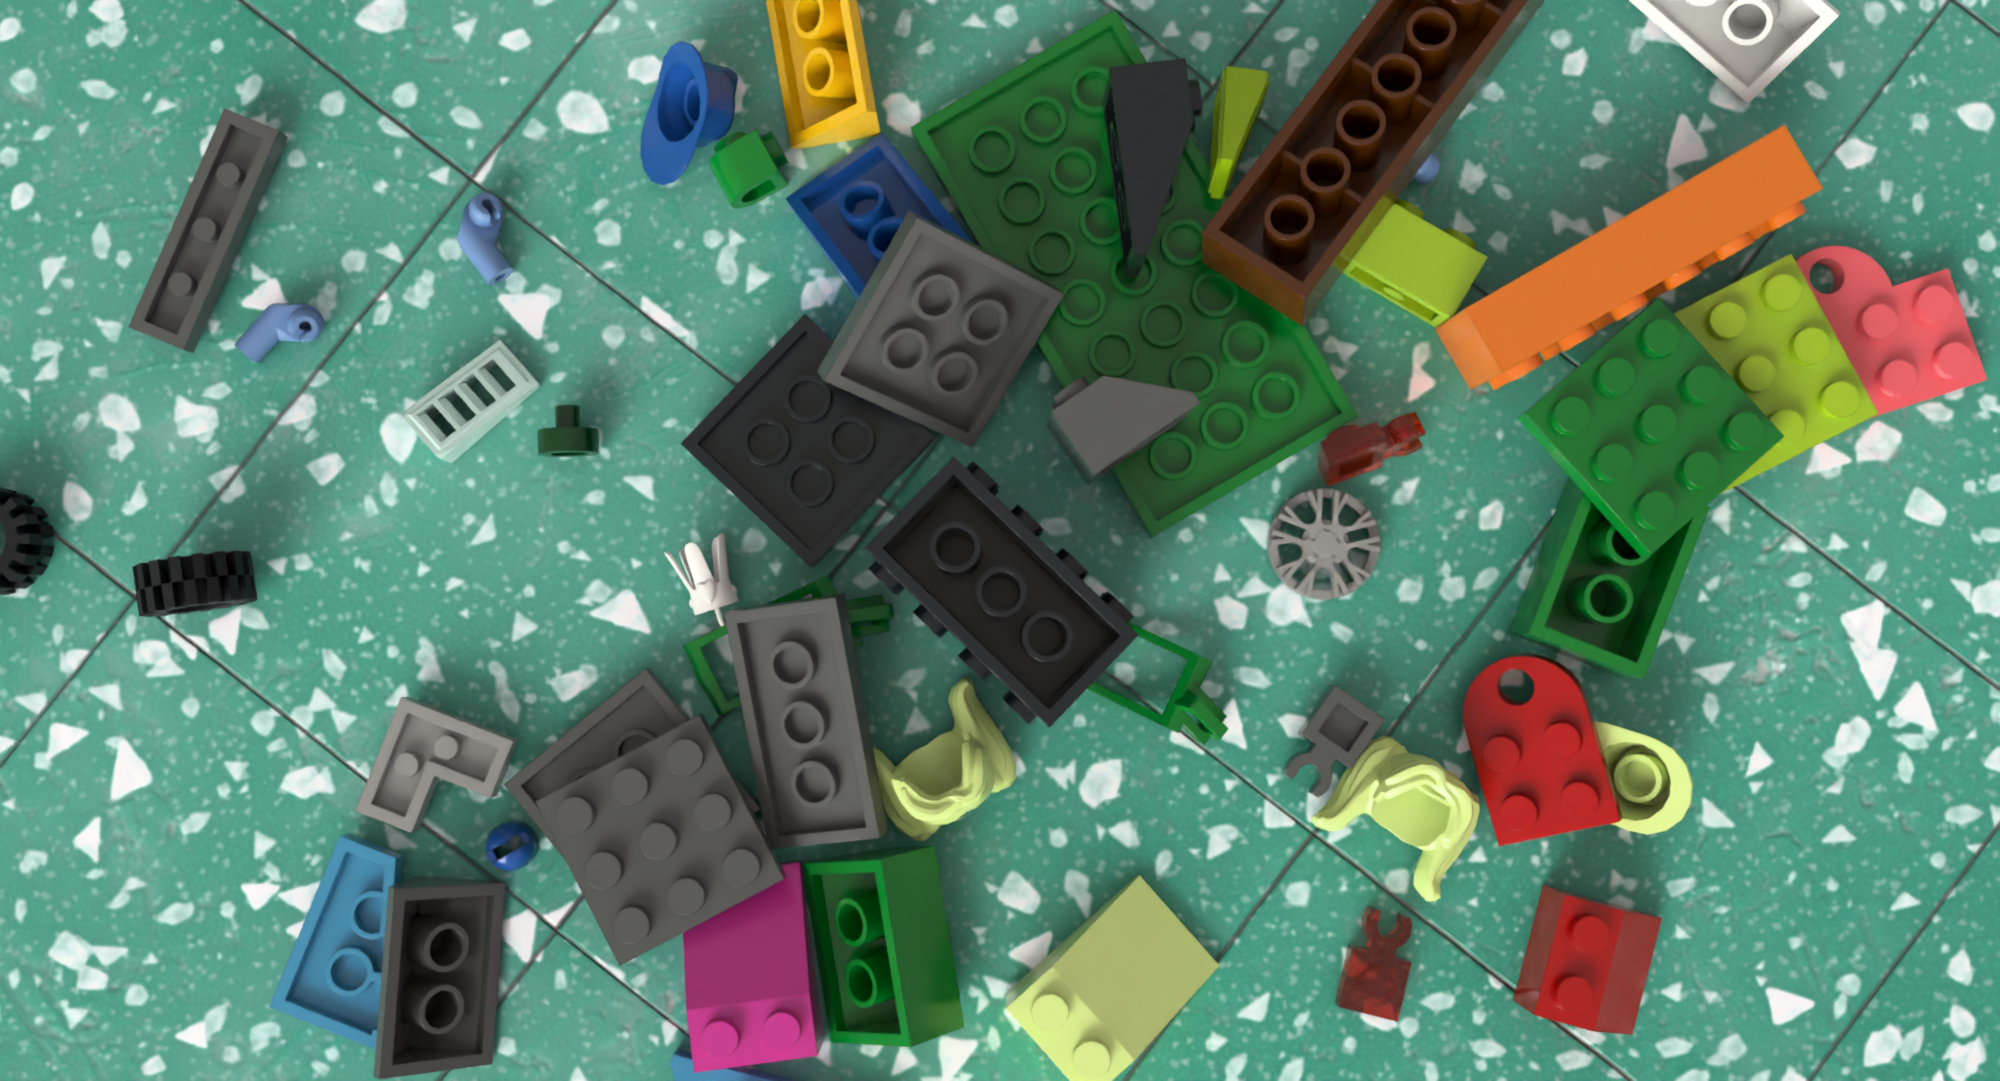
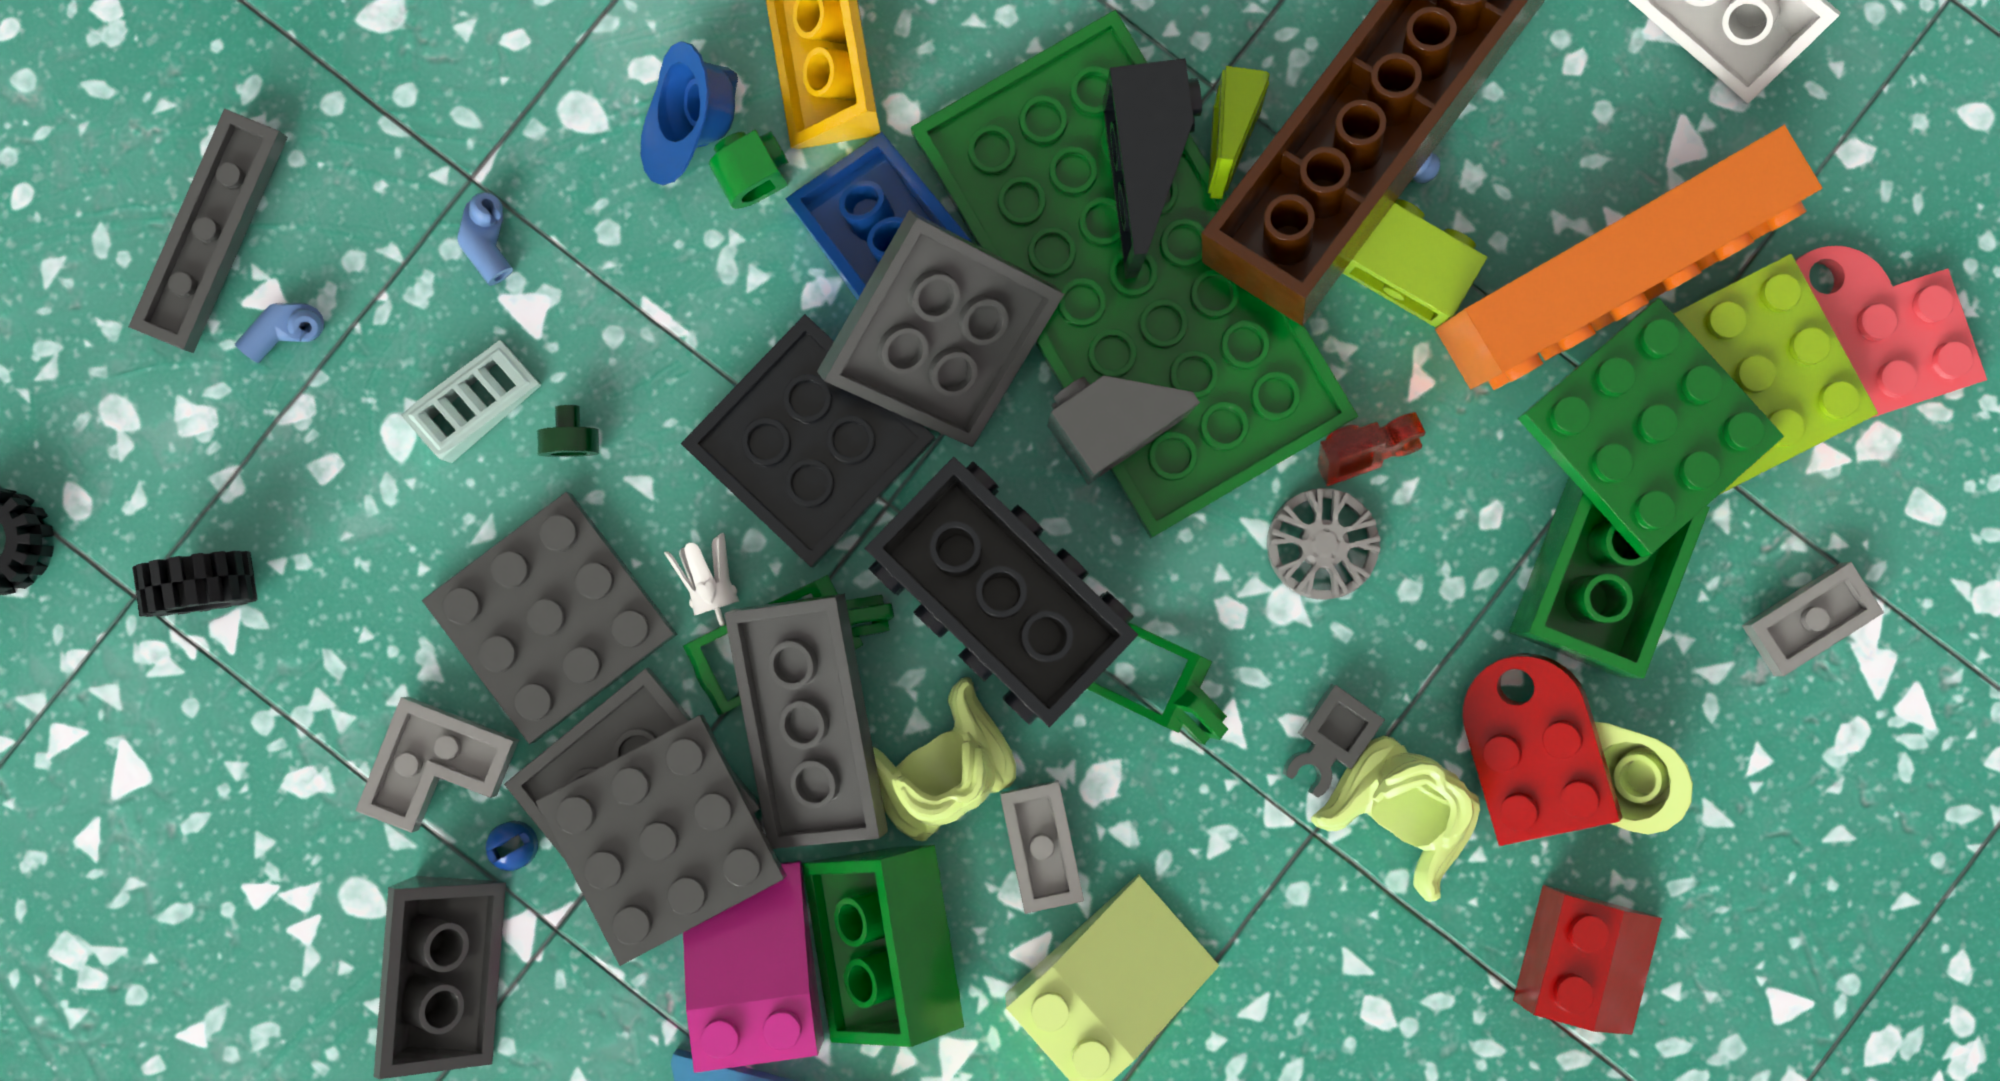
dark azure wing [269,833,404,1050] -> none
clear red plate [1335,906,1412,1022] -> none
none -> dark grey plate [422,492,678,744]
none -> light grey plate [1000,780,1084,914]
none -> light grey plate [1741,562,1884,676]

